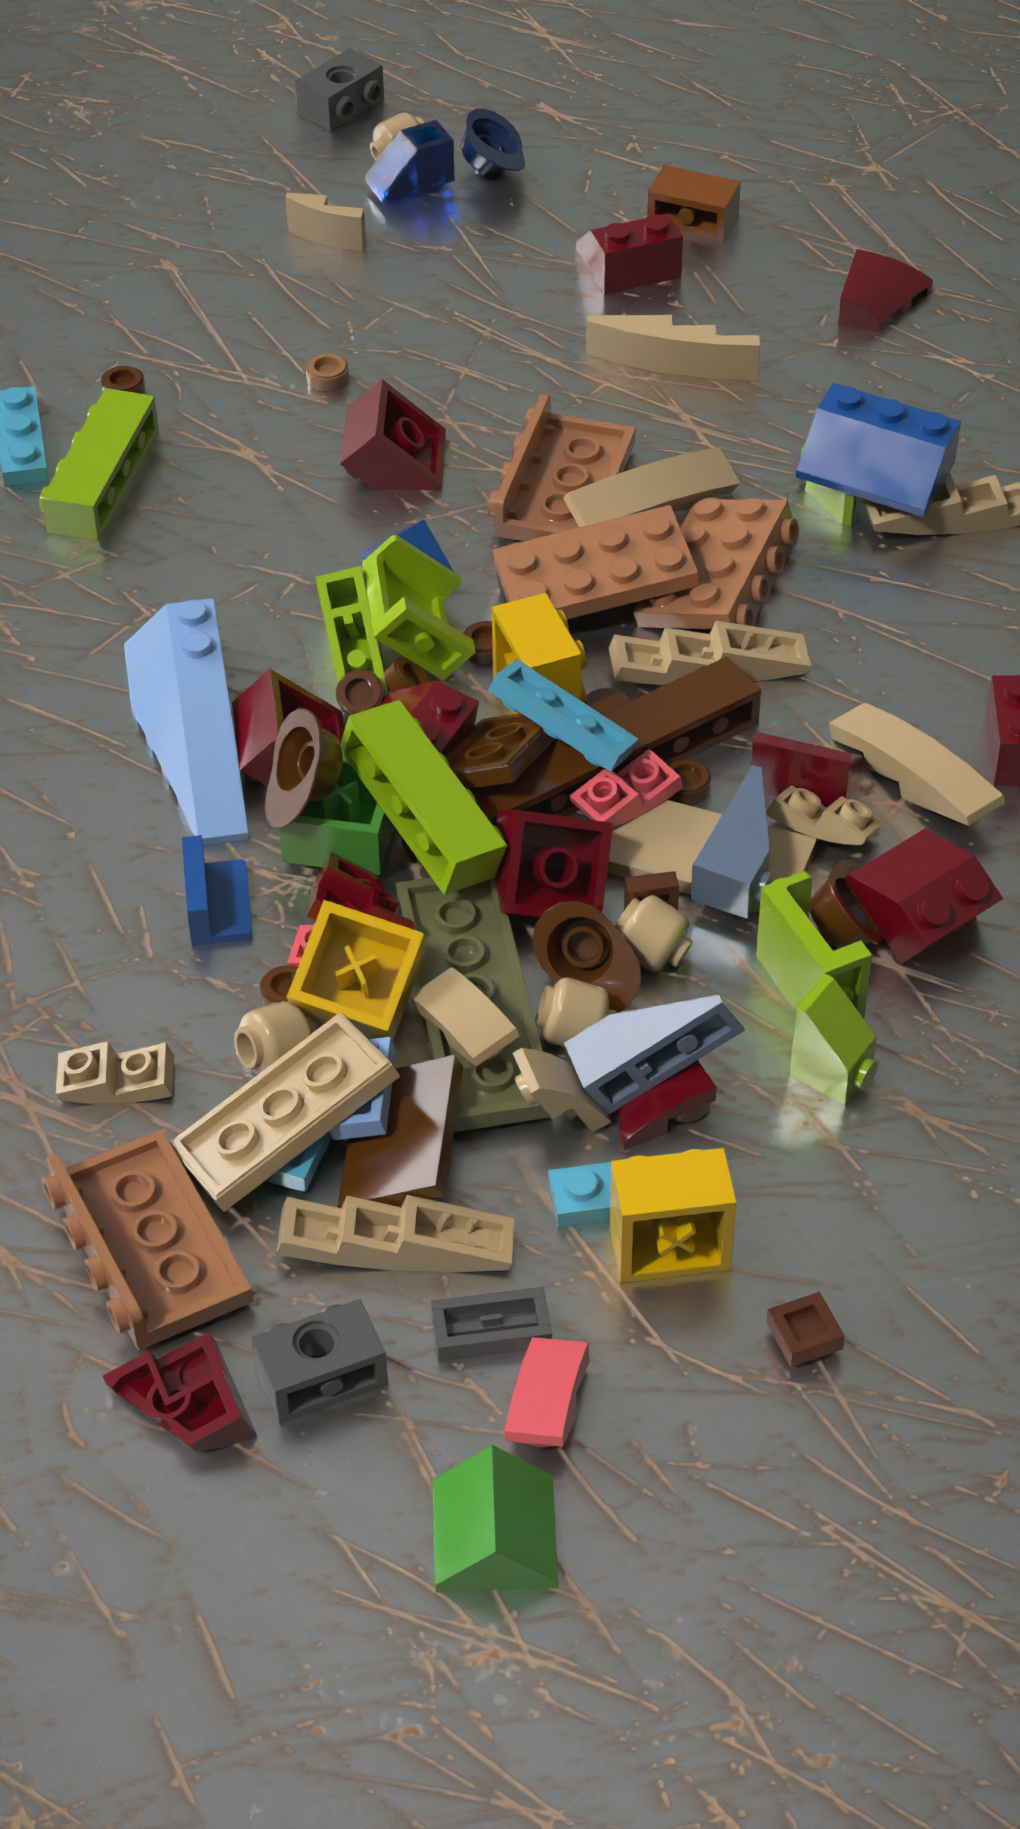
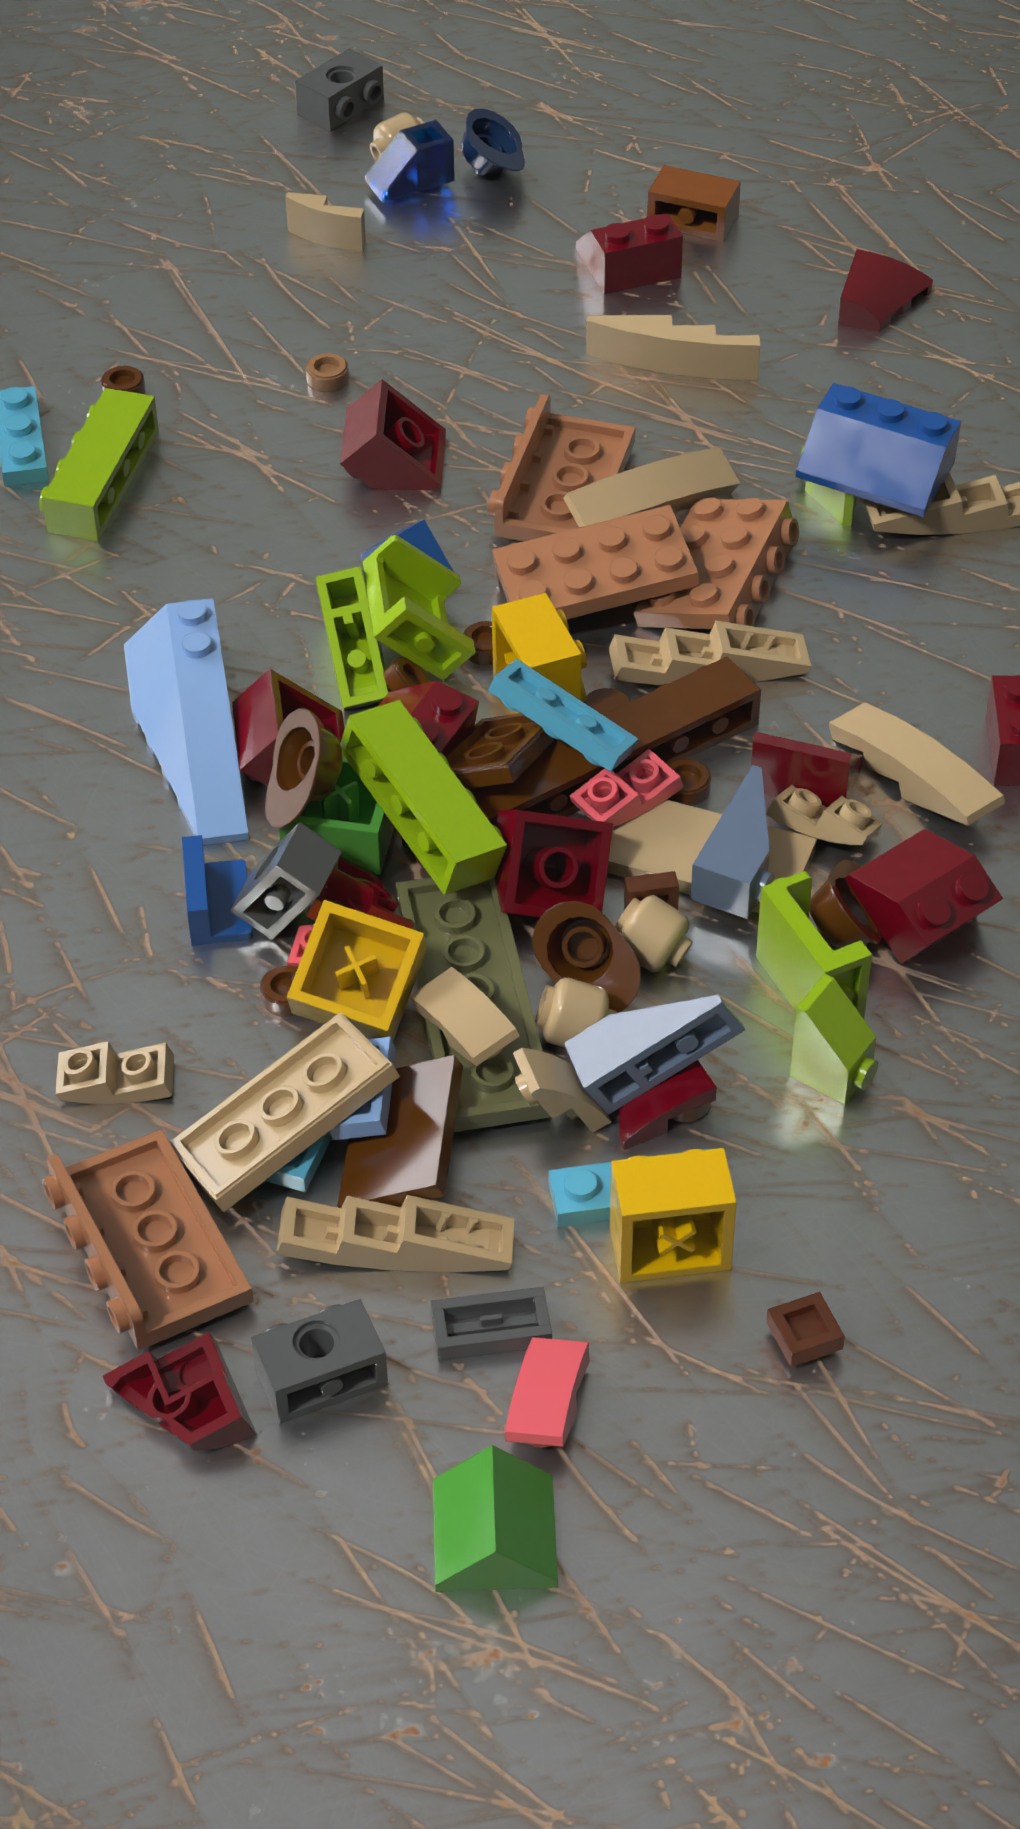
tan head [234,1001,316,1074] -> none
reddish brown tile [336,670,386,717] -> none
none -> dark grey brick [230,822,342,940]

